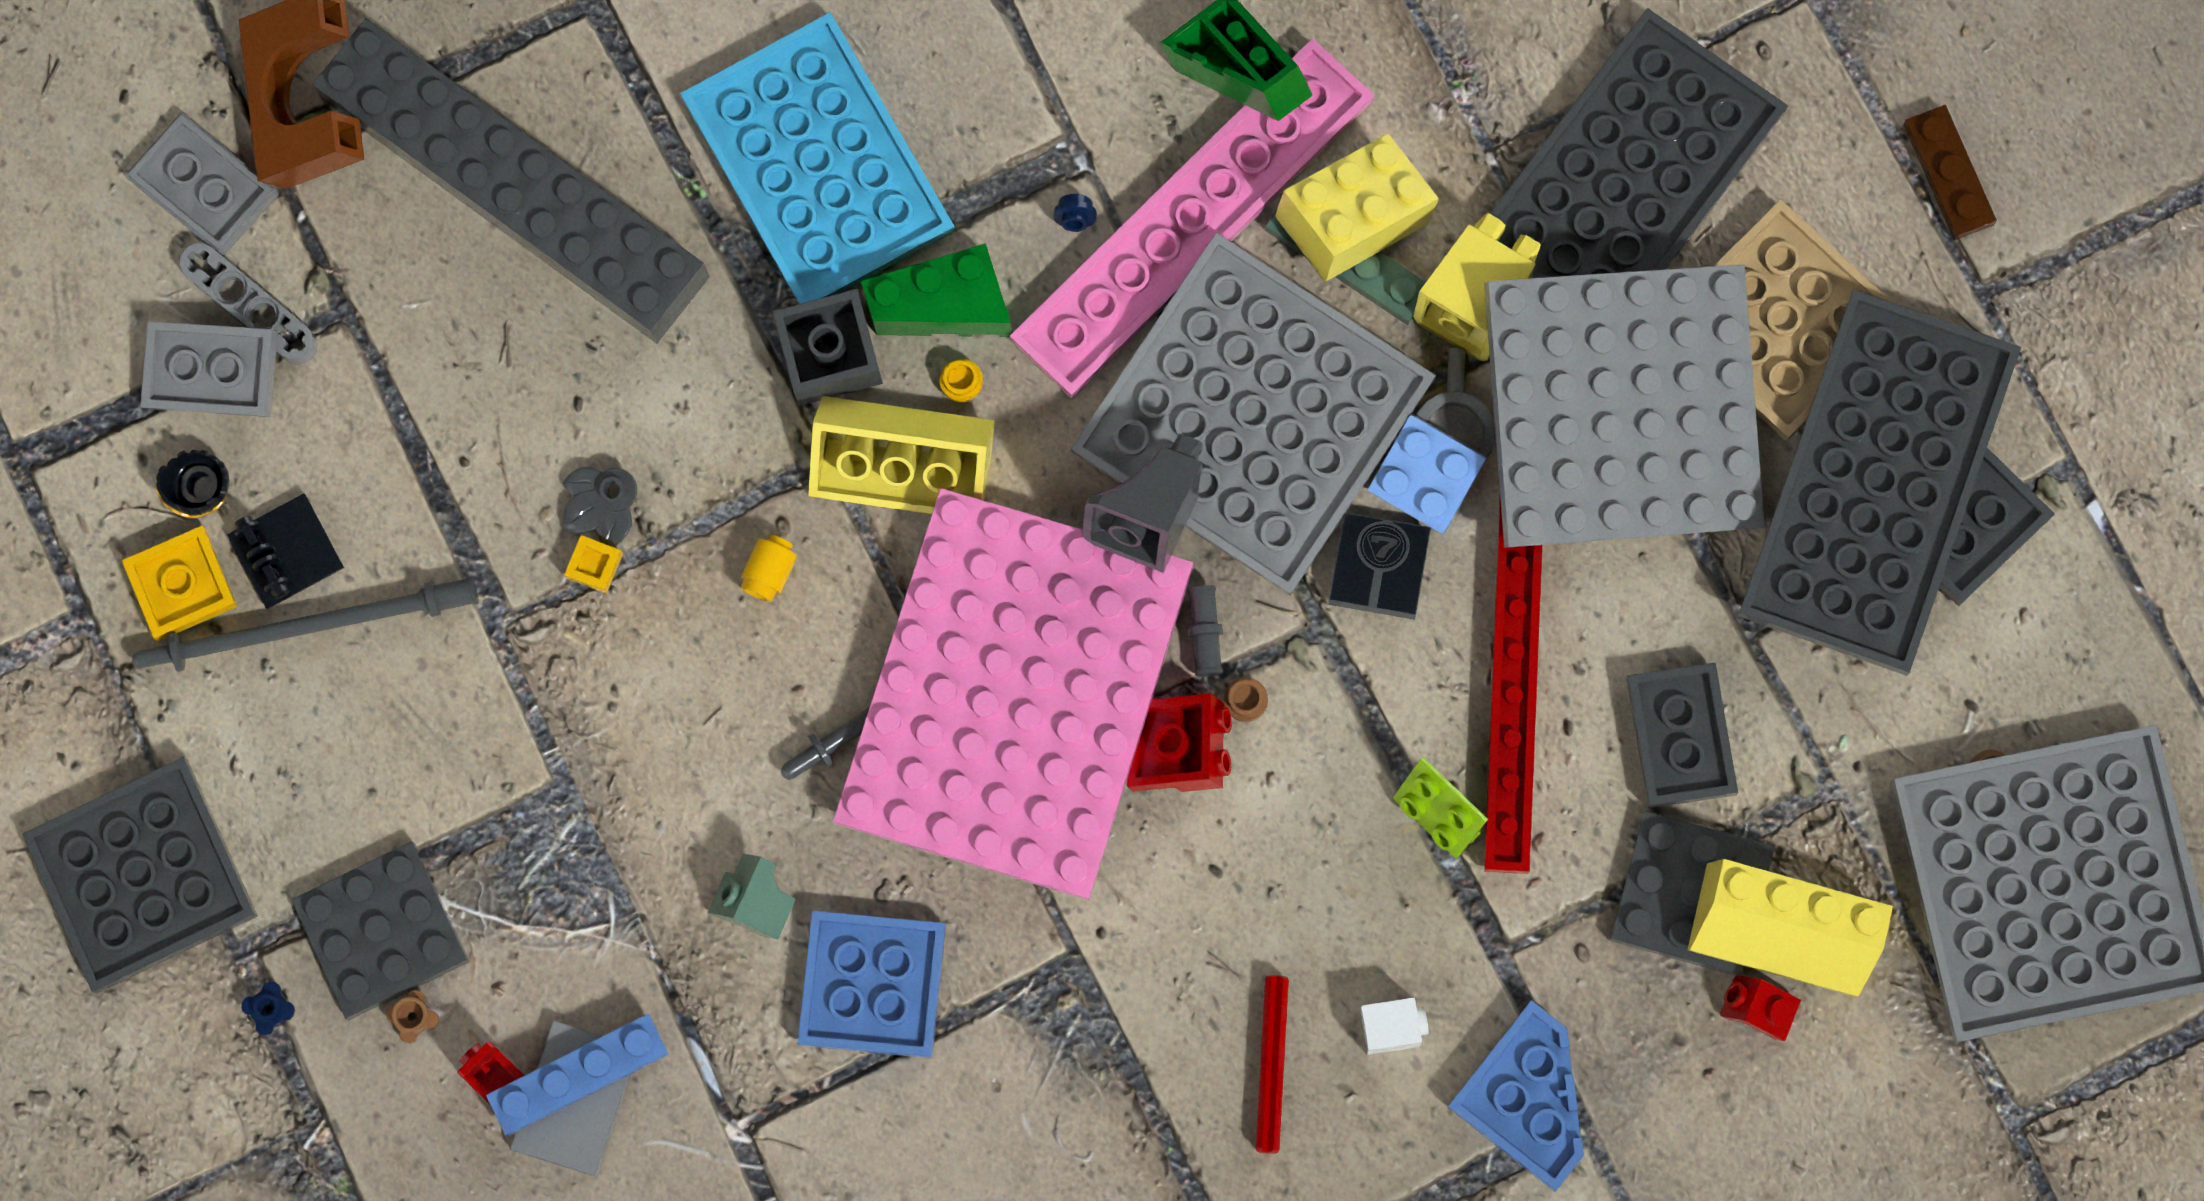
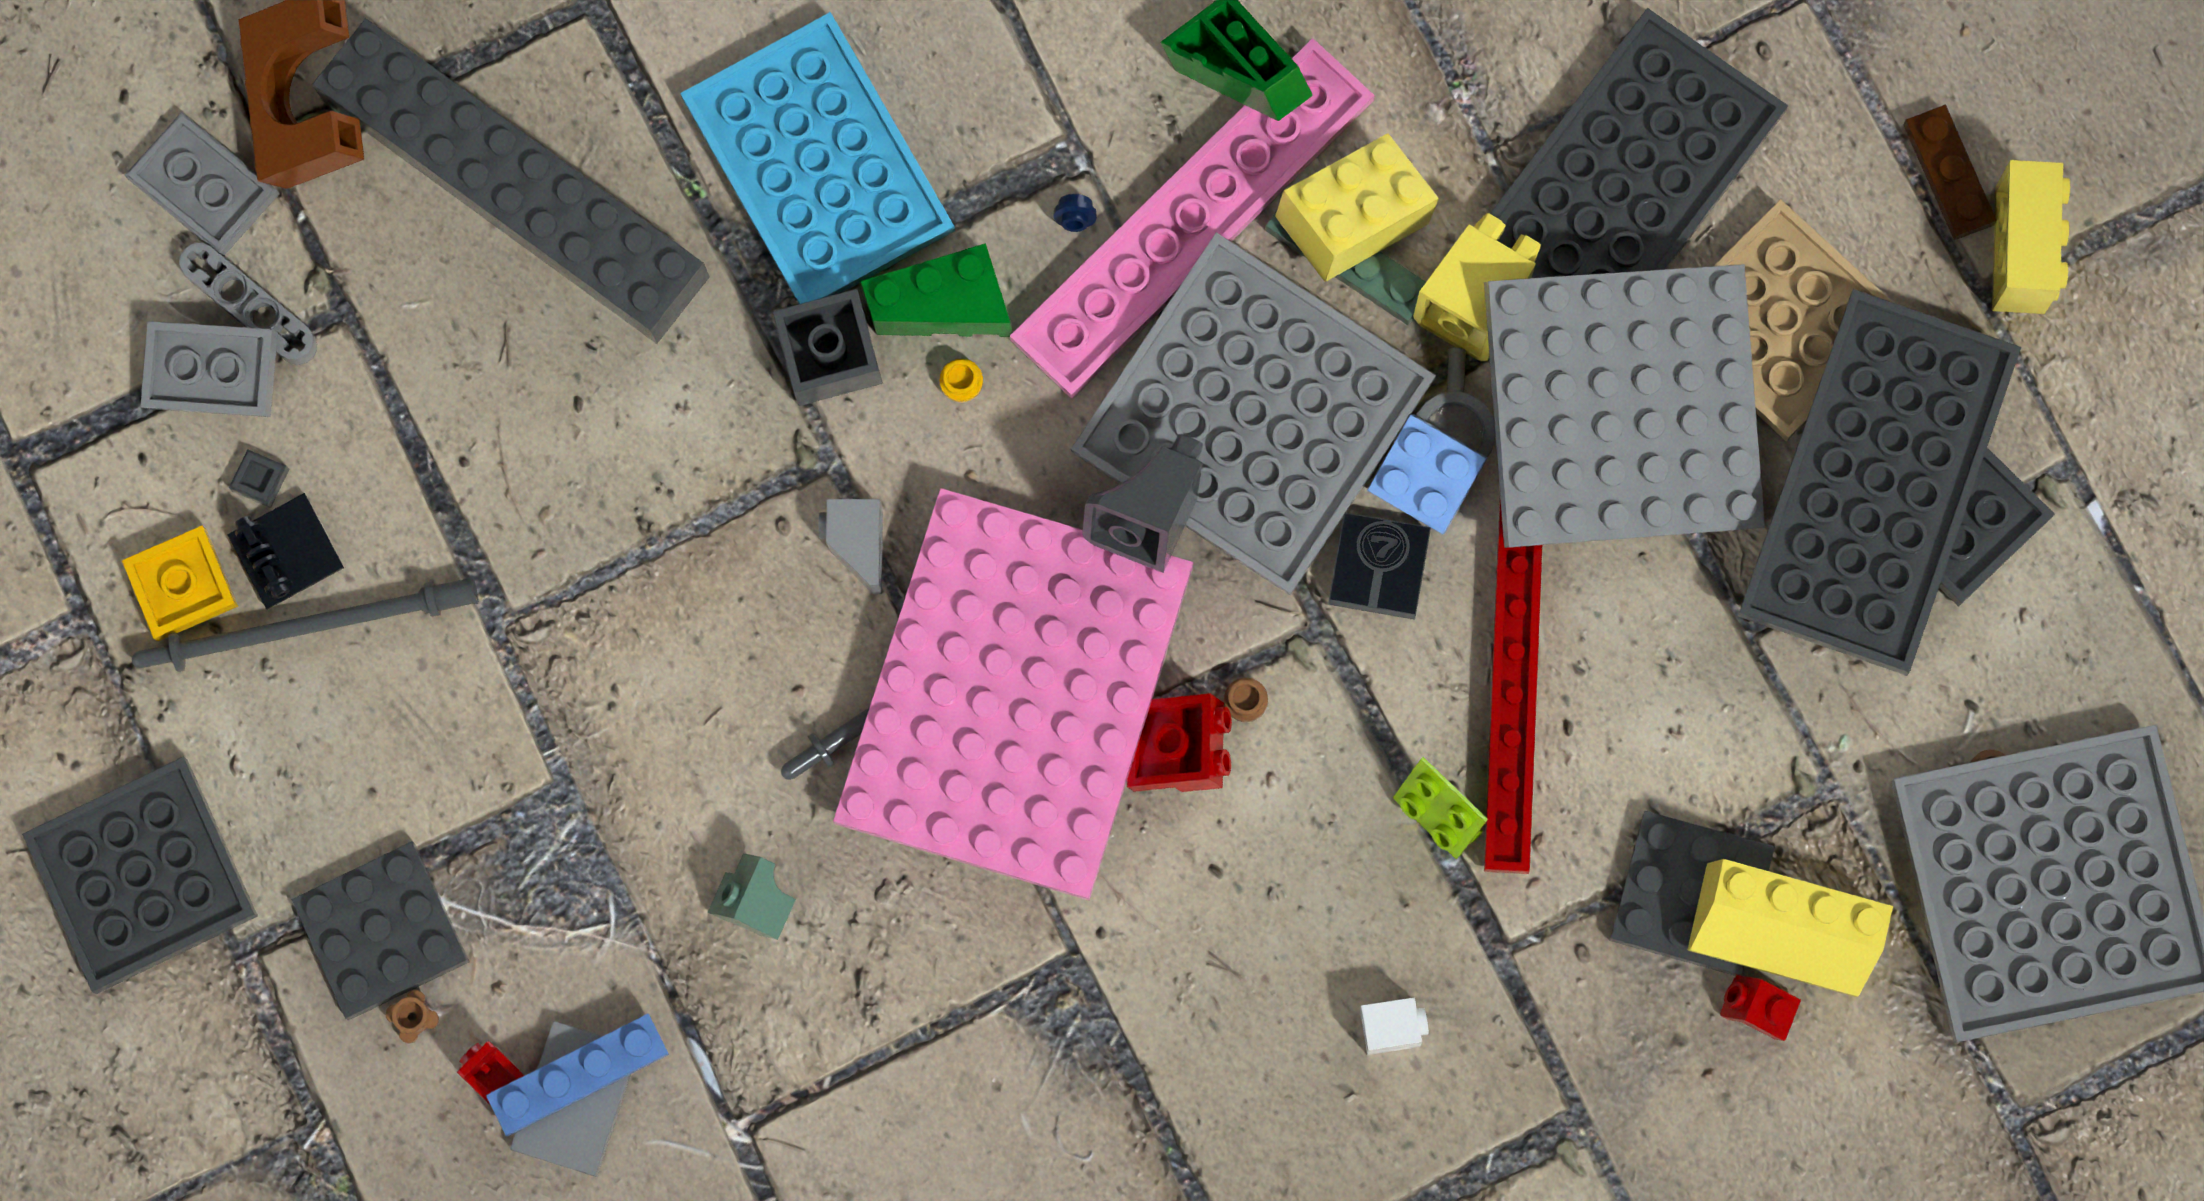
black hair [155,450,230,518] -> none
dark blue plate [241,982,295,1035] -> none
dark grey plate [563,467,637,547] -> none
yellow plate [564,535,623,594] -> none
yellow brick [740,534,798,603] -> none
medium blue plate [797,911,946,1058] -> none
light yellow slope [808,396,995,514] -> none
dark grey pin [1188,585,1223,677] -> none
red axle [1255,975,1289,1154] -> none
medium blue plate [1448,1000,1584,1192] -> none
dark grey plate [1626,662,1738,808] -> none
none -> dark grey tile [229,449,290,508]
none -> light grey slope [819,499,883,594]
none -> light yellow brick [1992,160,2070,314]

